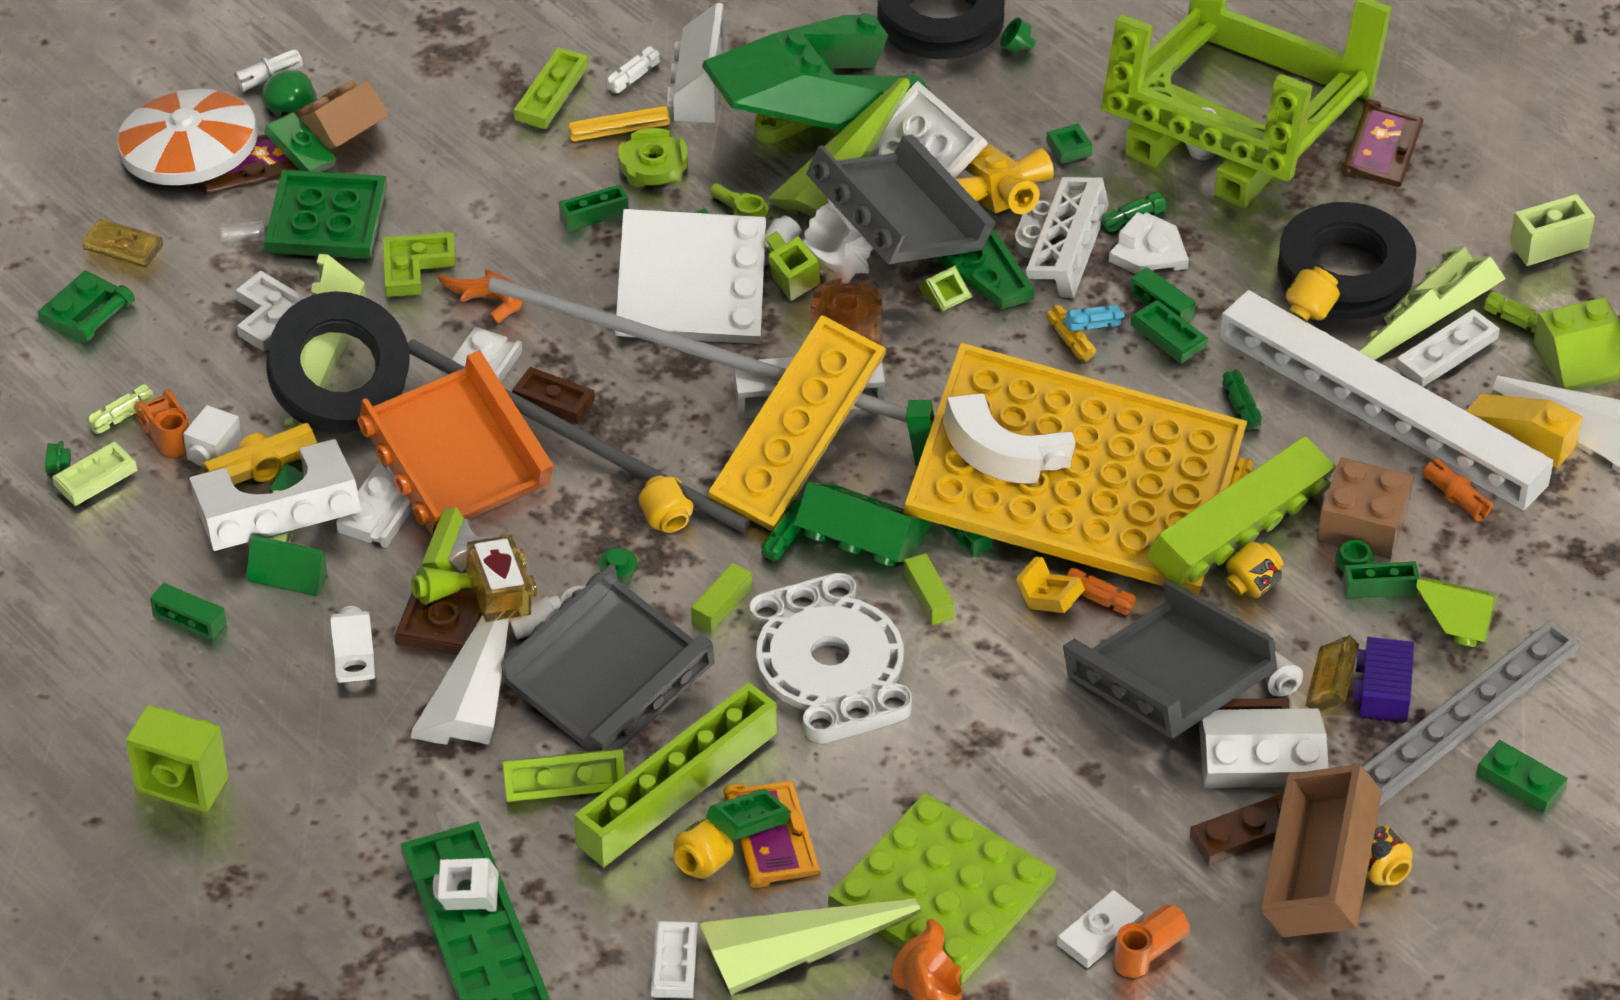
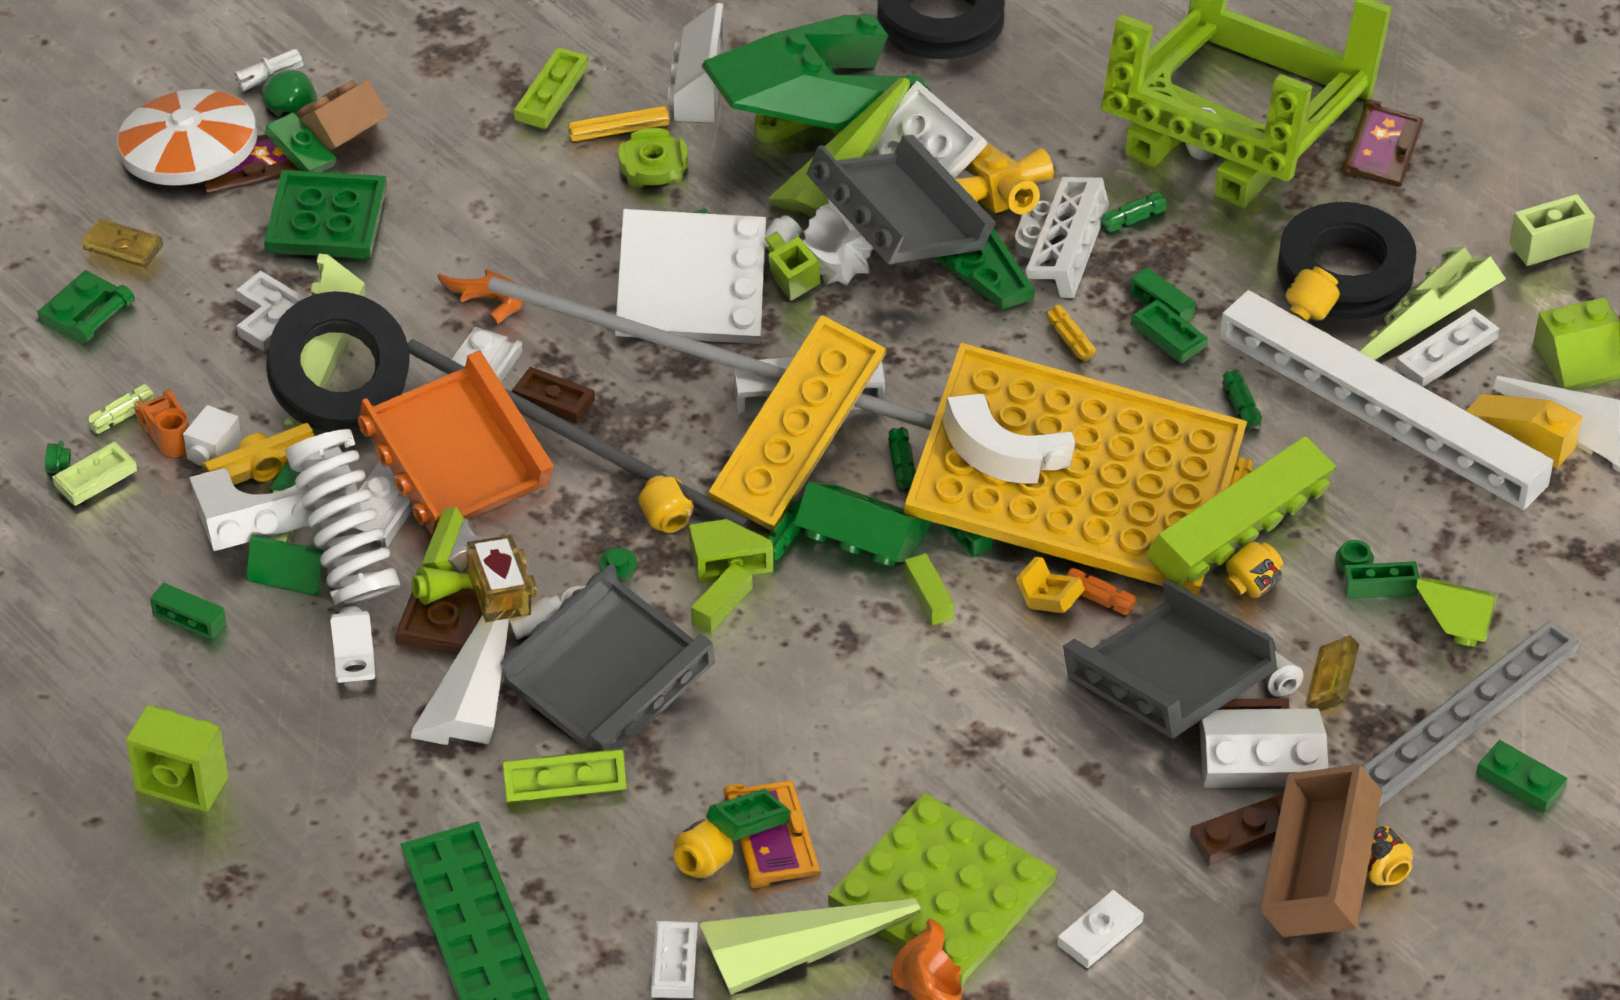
clear pin [220,219,265,247] -> none
lime plate [382,232,456,297] -> none
white brick [433,858,499,911] -> none
green piece [559,184,629,232] -> none
lime brick [574,682,777,868] -> none
white axle [605,46,660,94] -> none
lime plate [710,183,769,219] -> none
white piece [749,573,912,744] -> none
clear orange brick [810,278,883,345] -> none
green piece [906,400,935,466] -> none
lime slope [919,266,972,313] -> none
green tile [1000,17,1036,54] -> none
green plate [1046,123,1093,164] -> none
medium azure axle [1063,305,1125,331] -> none
white plate [1109,212,1189,274] -> none
orange piece [1113,904,1190,978] -> none
medium nougat brick [1317,457,1414,559] -> none
dark purple brick [1353,636,1414,724] -> none
orange pin [1423,458,1493,521] -> none
lime axle [1484,291,1538,334] -> none
none -> white piece [285,429,401,607]
none -> lime slope [689,519,773,584]
none -> green axle [888,427,916,490]

